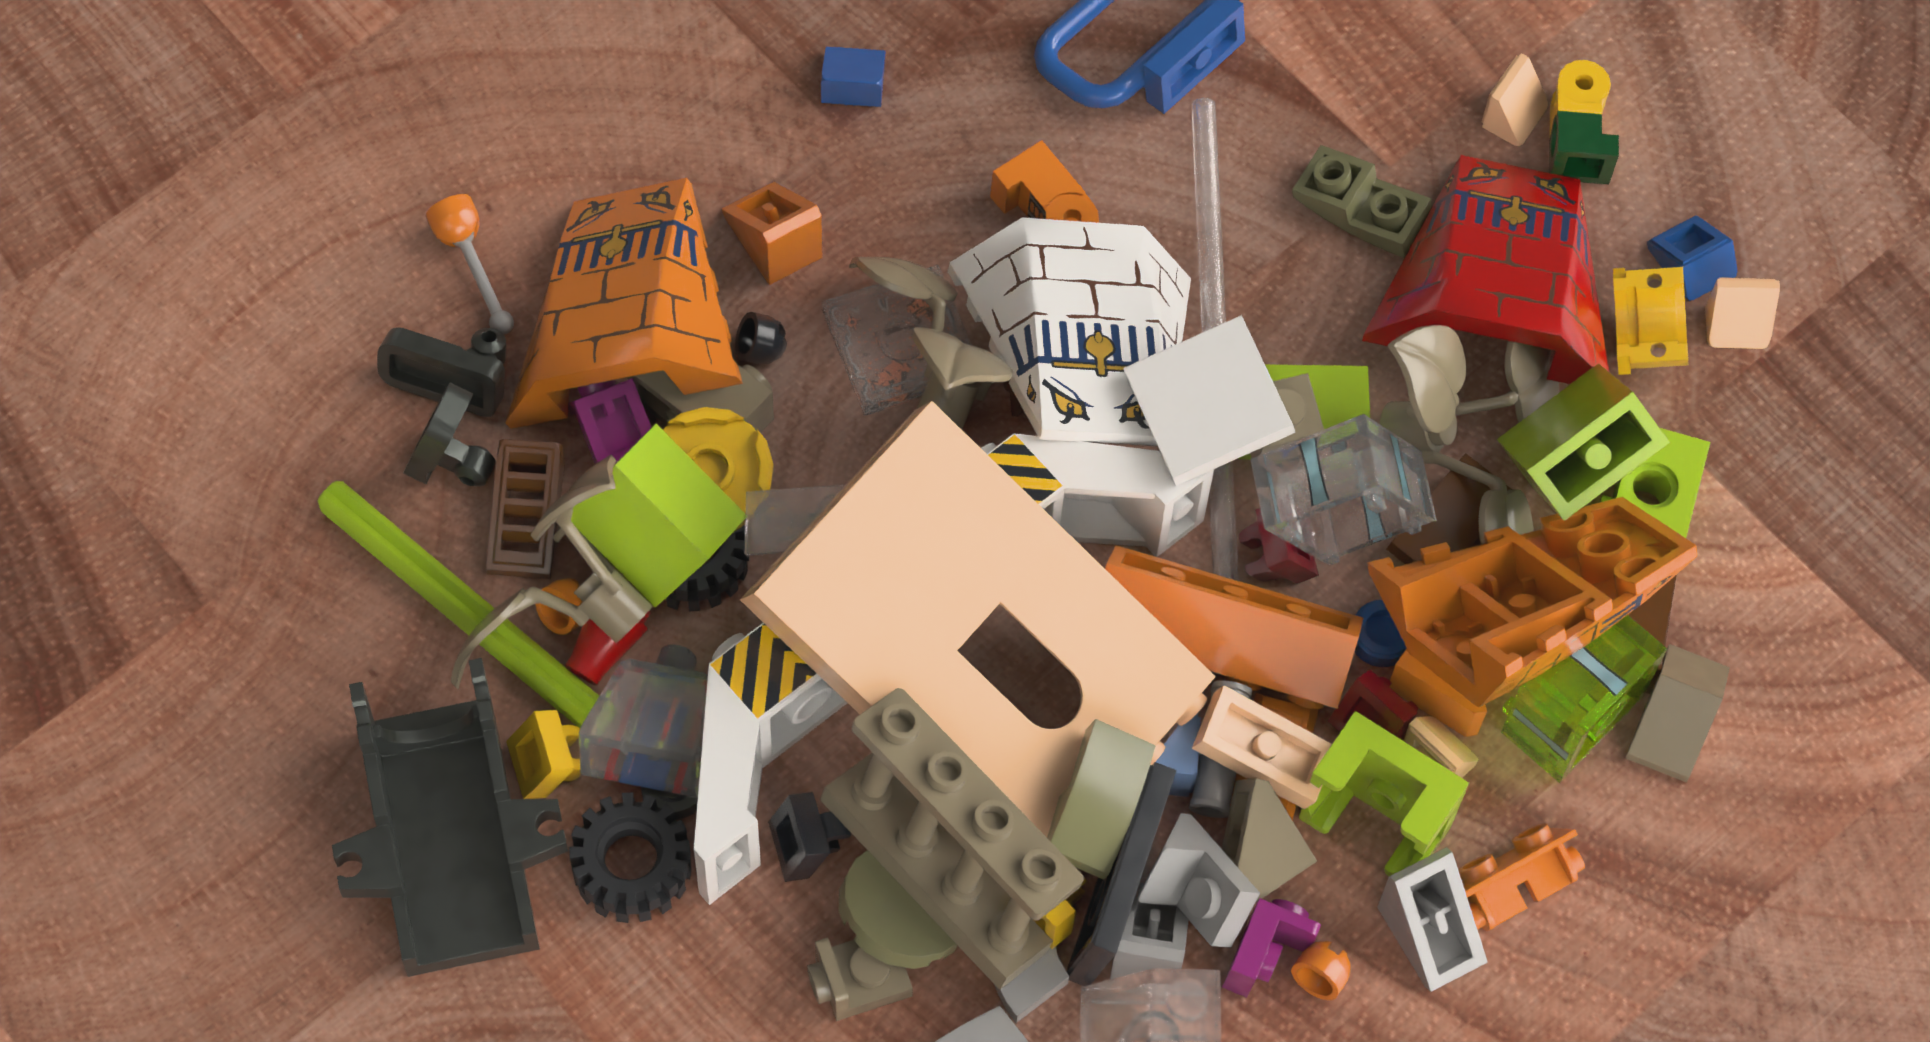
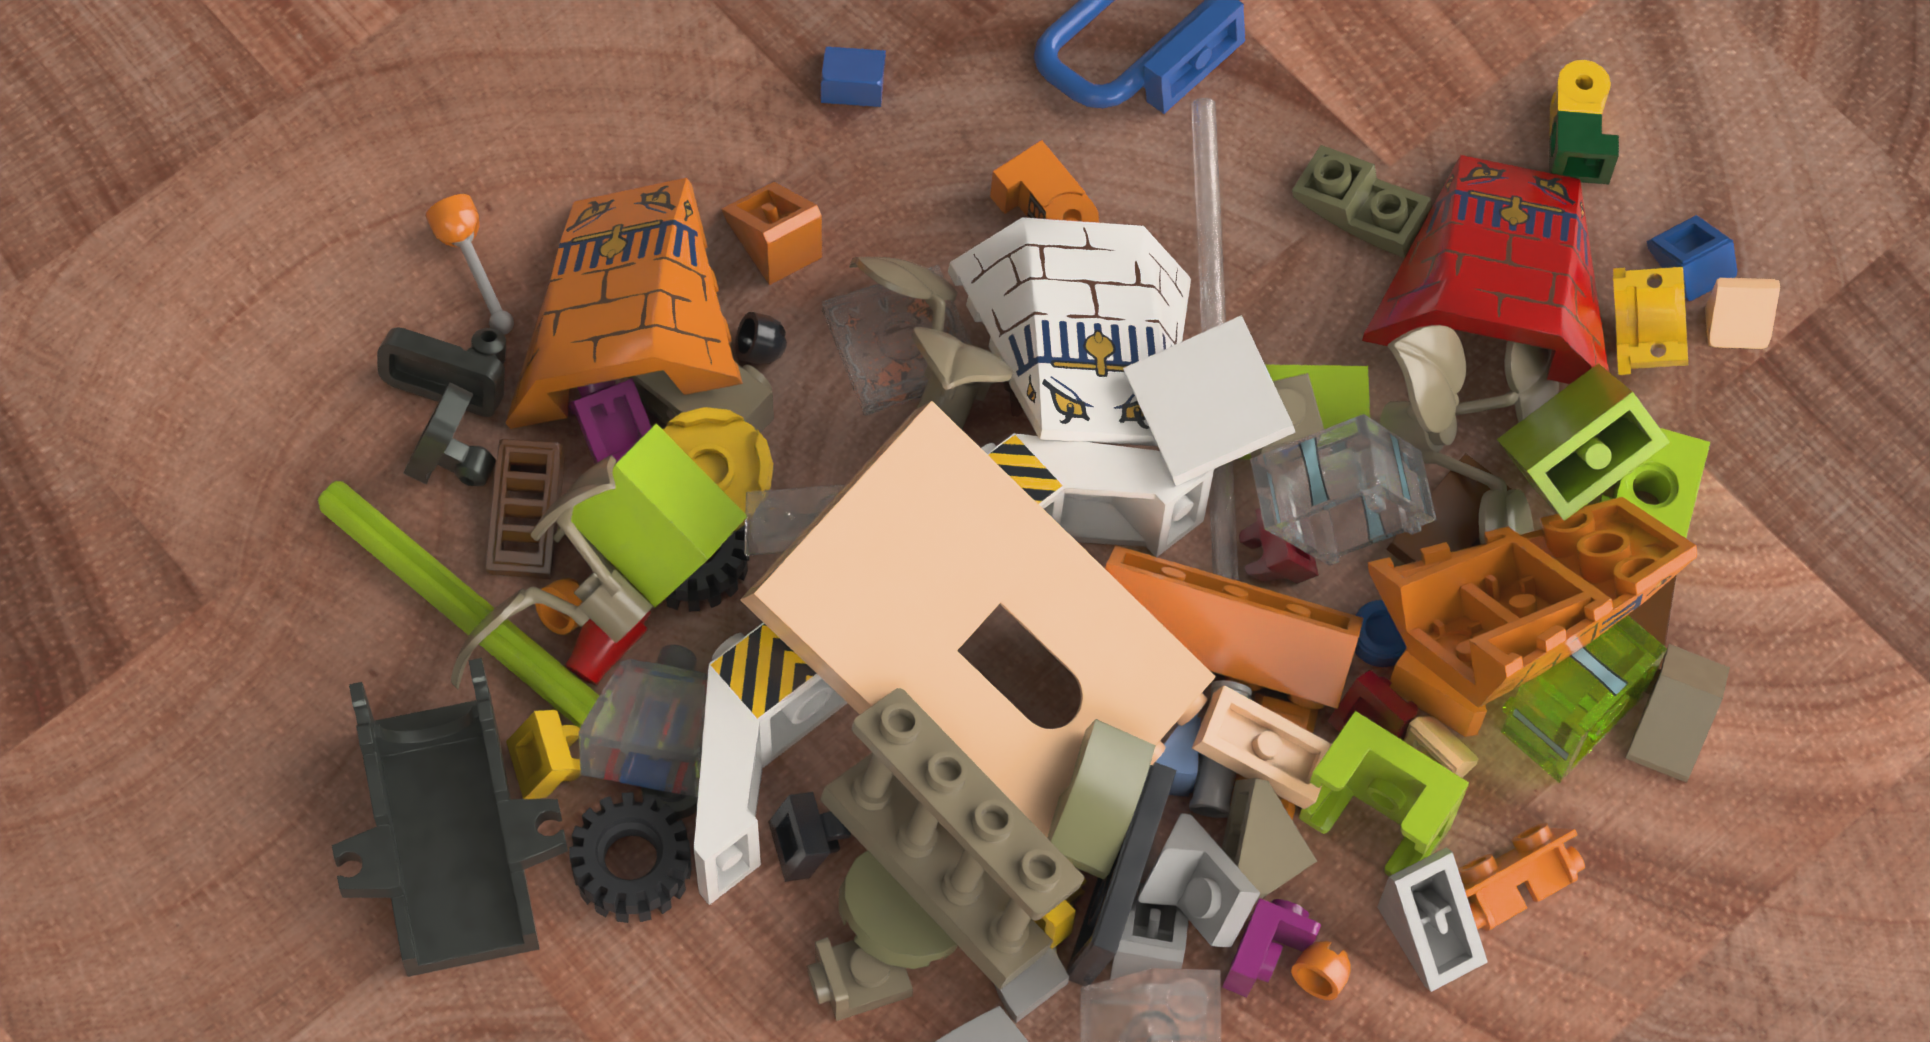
light nougat slope [1481,53,1548,146] -> none

